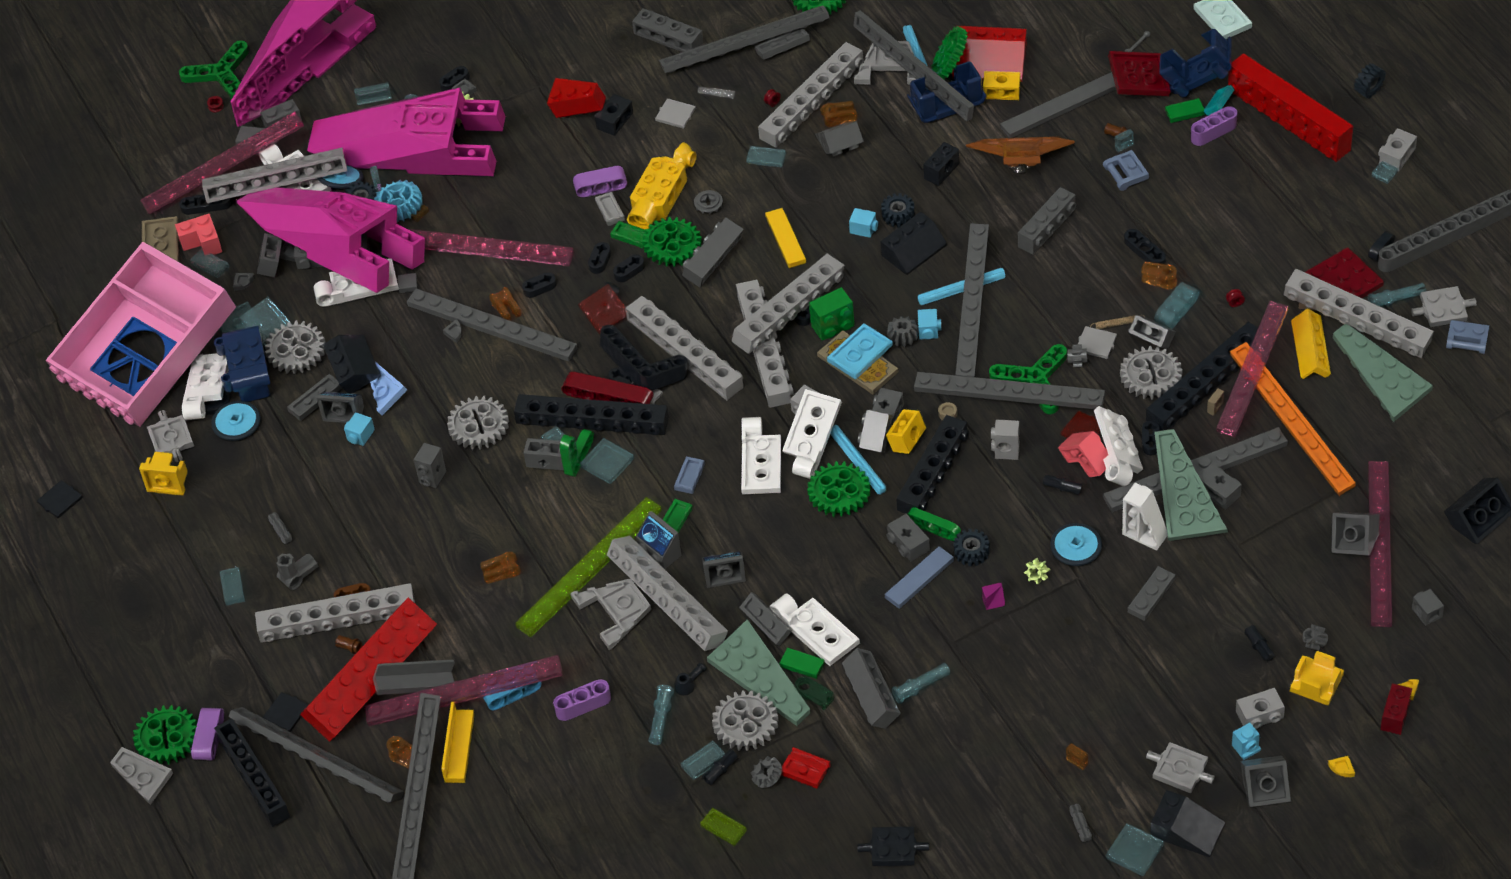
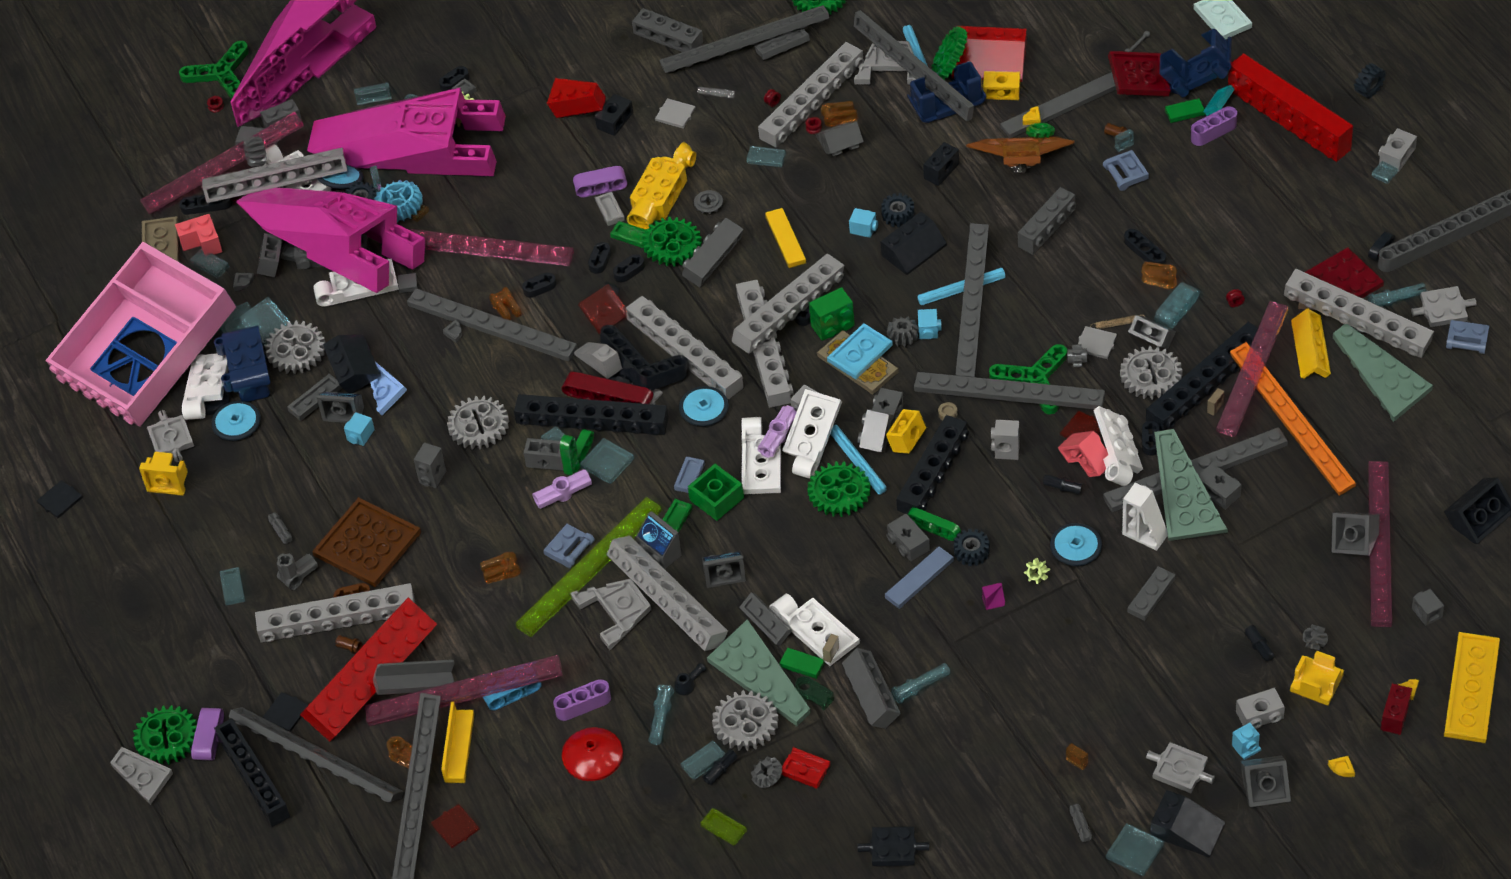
none -> dark grey gear [243,136,267,167]
none -> reddish brown plate [312,497,421,587]
none -> clear red piece [431,804,480,848]
none -> lavender piece [532,469,592,509]
none -> sand blue plate [544,524,595,568]
none -> red dish [562,727,623,781]
none -> light grey slope [574,342,622,379]
none -> medium azure wheel [679,386,729,426]
none -> green brick [688,464,744,521]
none -> lavender piece [758,405,797,458]
none -> dark red bush [806,117,822,134]
none -> dark tan tile [823,634,839,663]
none -> yellow tile [1023,106,1041,125]
none -> green gear [1026,123,1055,138]
none -> yellow tile [1444,632,1500,743]

